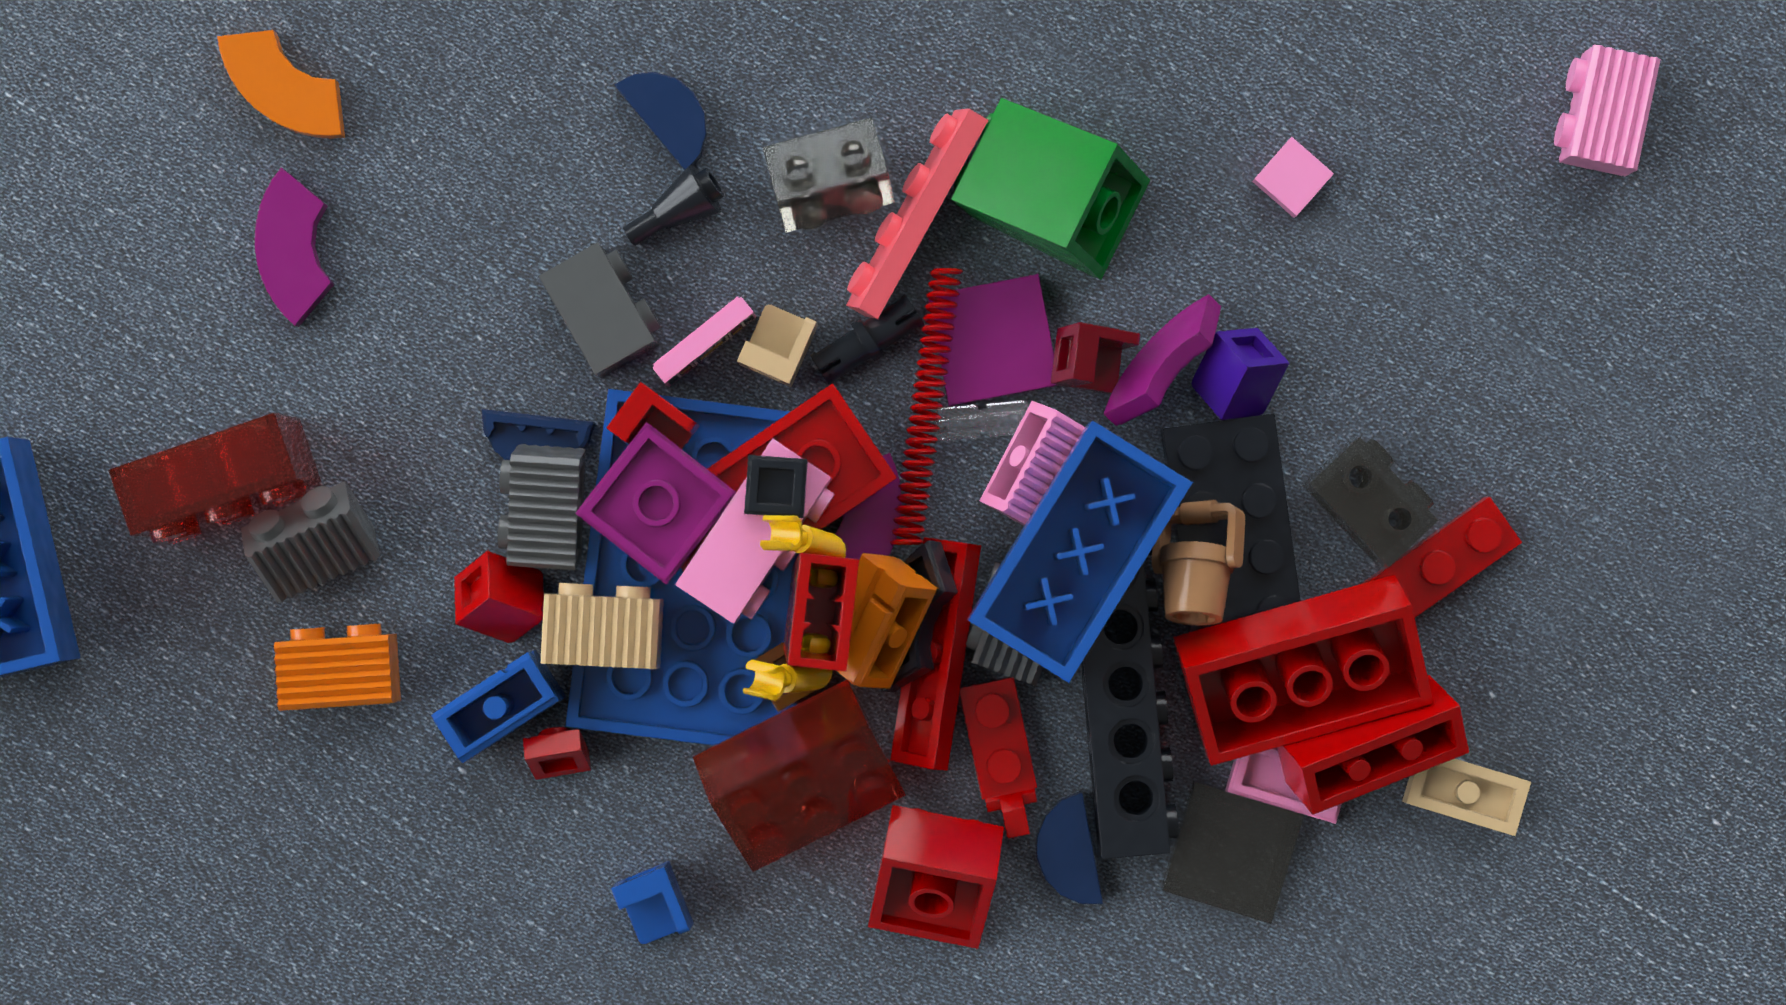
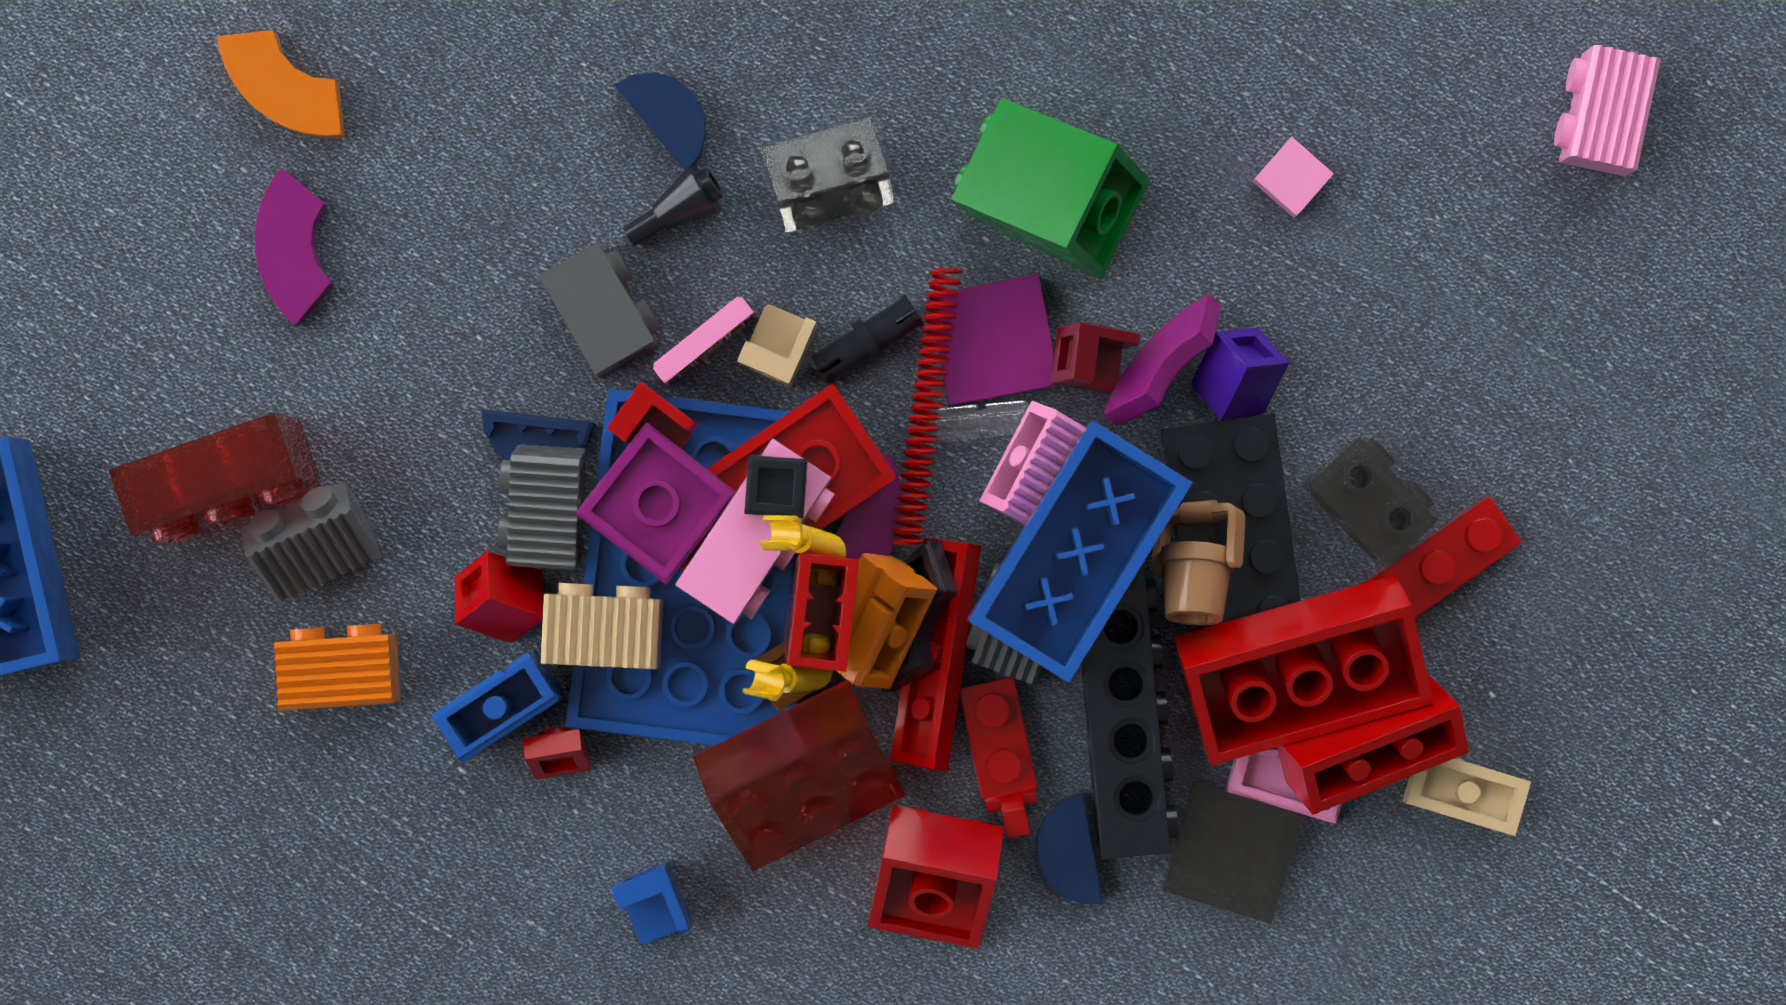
coral plate [846,109,988,319] -> none

